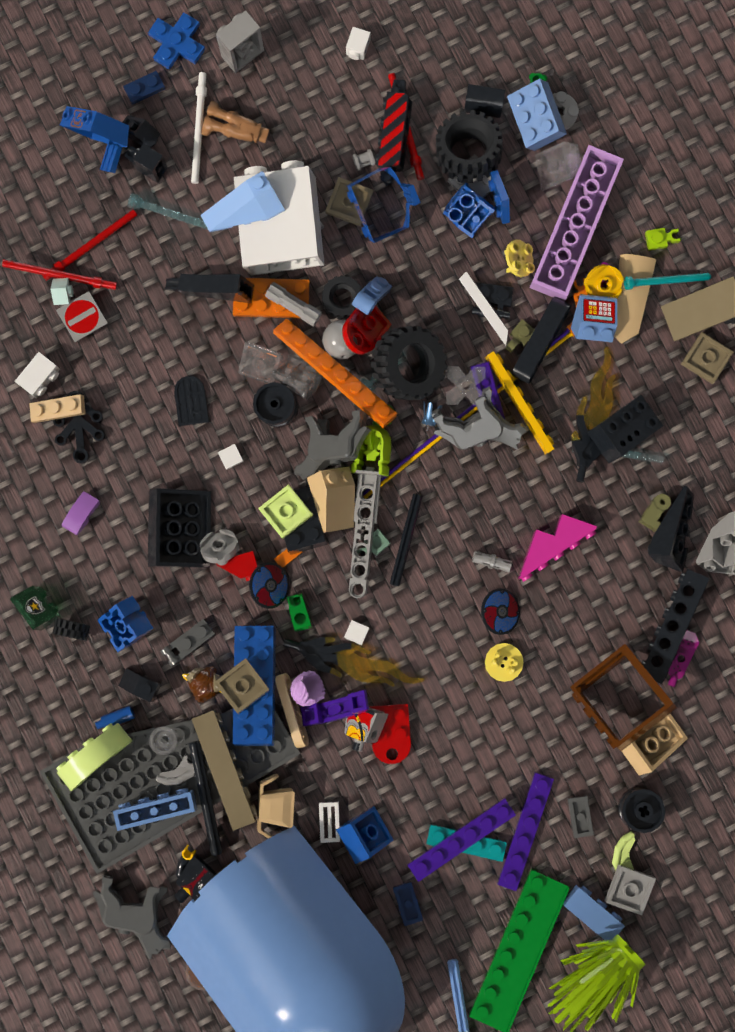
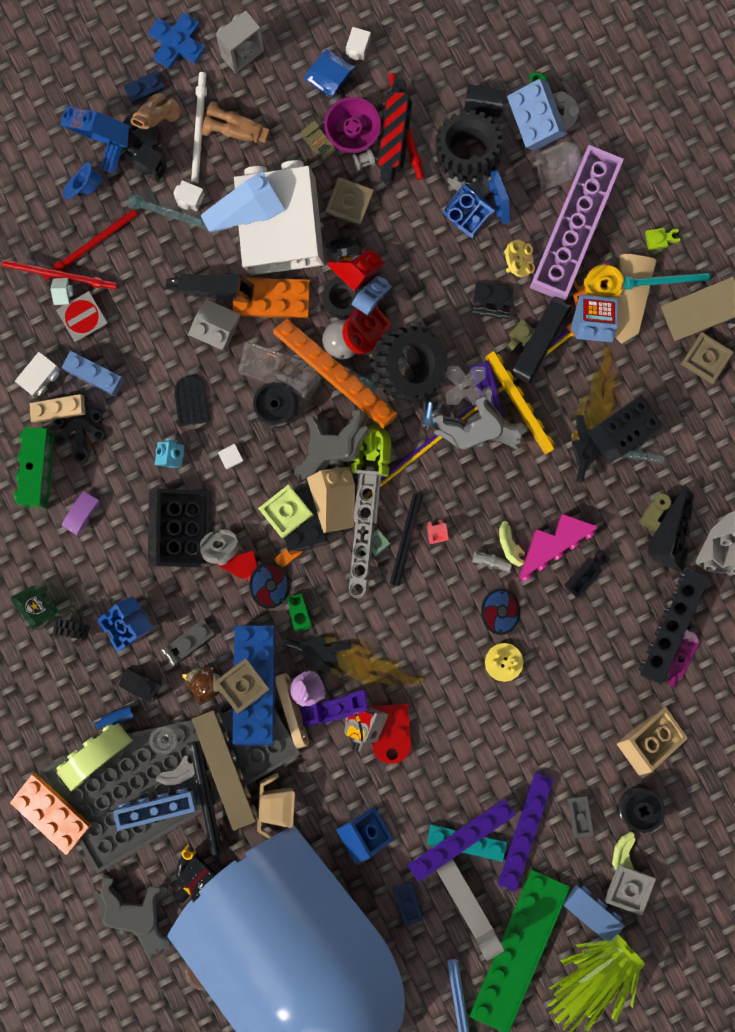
light grey axle [265,282,322,327] -> none
white tile [319,802,340,843] -> none
white tile [344,620,369,645] -> none
blue piece [347,167,420,243] -> none
white sticker [459,272,508,346] -> none
reddish brown window [570,644,677,751] -> none
none -> plate [10,773,92,855]
none -> green brick [14,427,55,510]
none -> medium blue brick [61,351,125,397]
none -> blue piece [63,162,102,199]
none -> medium nougat piece [131,93,181,129]
none -> medium azure brick [155,439,184,468]
none -> white brick [174,180,205,211]
none -> light grey slope [188,299,241,350]
none -> olive leg [301,121,336,160]
none -> blue slope [304,49,356,98]
none -> magenta piece [324,97,381,153]
none -> black plate [325,237,363,260]
none -> red slope [328,250,385,291]
none -> coral tile [427,520,448,544]
none -> light grey beam [437,859,505,961]
none -> yellowish green piece [499,521,525,566]
none -> black plate [564,549,610,598]

